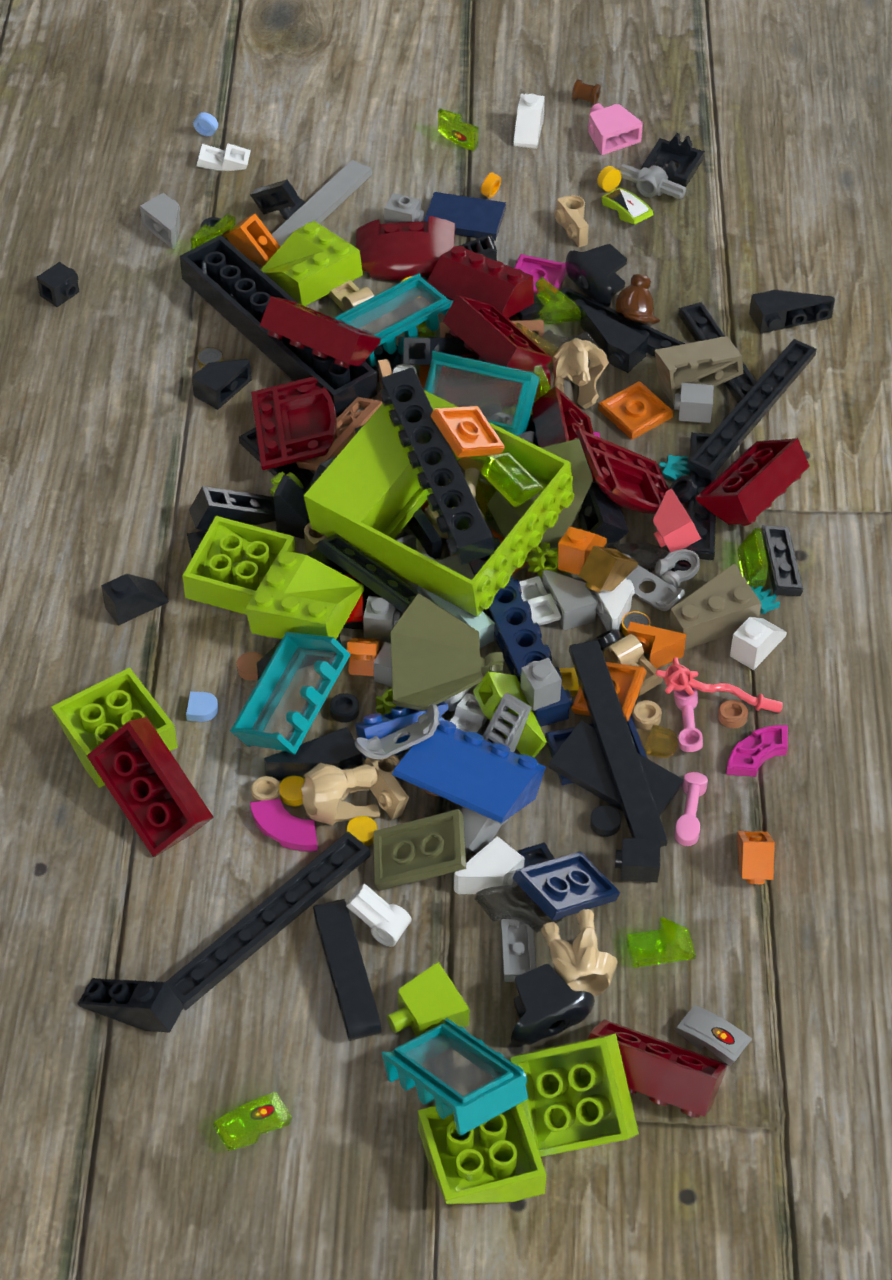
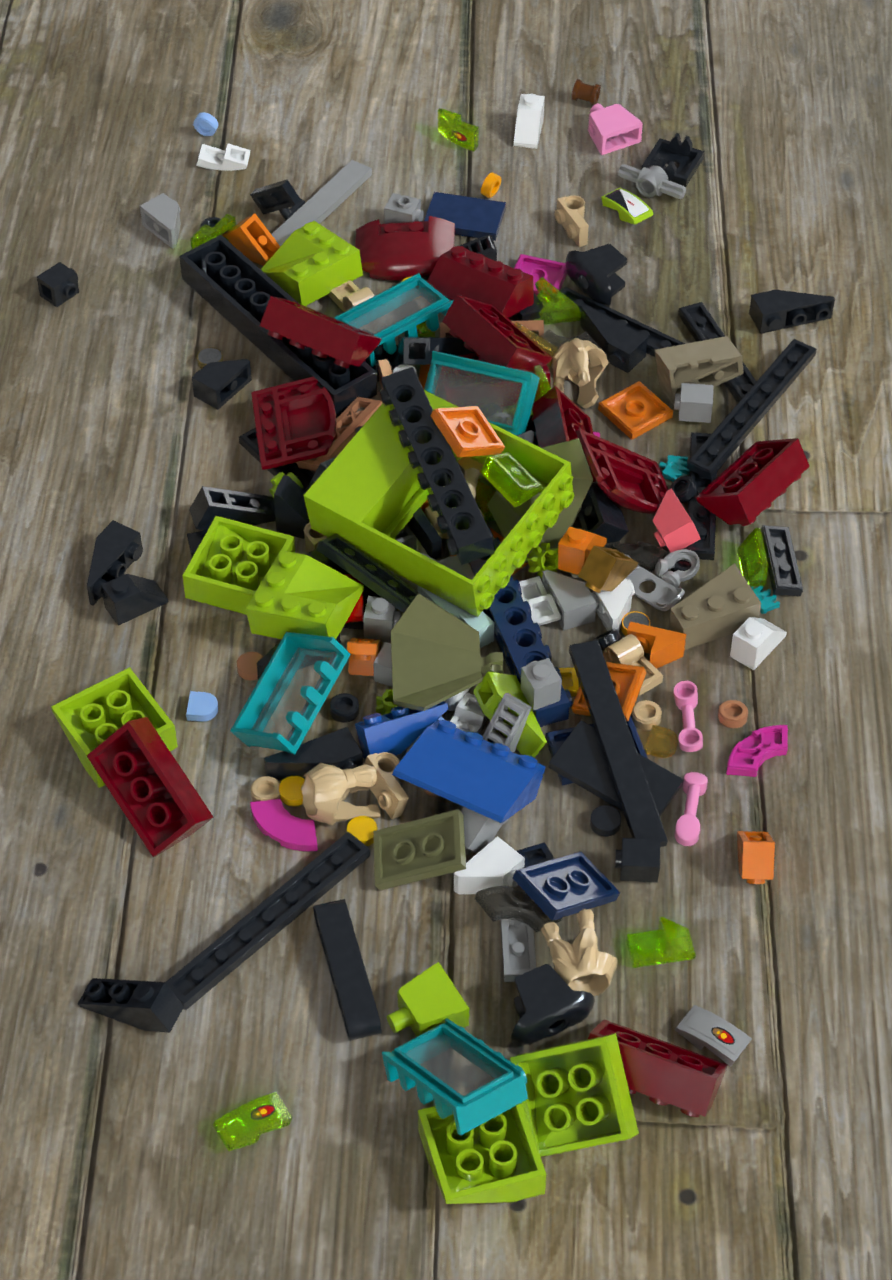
white piece [346,884,411,947] -> none
light grey piece [354,704,440,760] -> none
yellow tile [597,166,622,192] -> none
reddish brown hair [616,274,660,324] -> none
coral piece [655,658,783,713] -> none
none -> black slope [87,520,143,606]

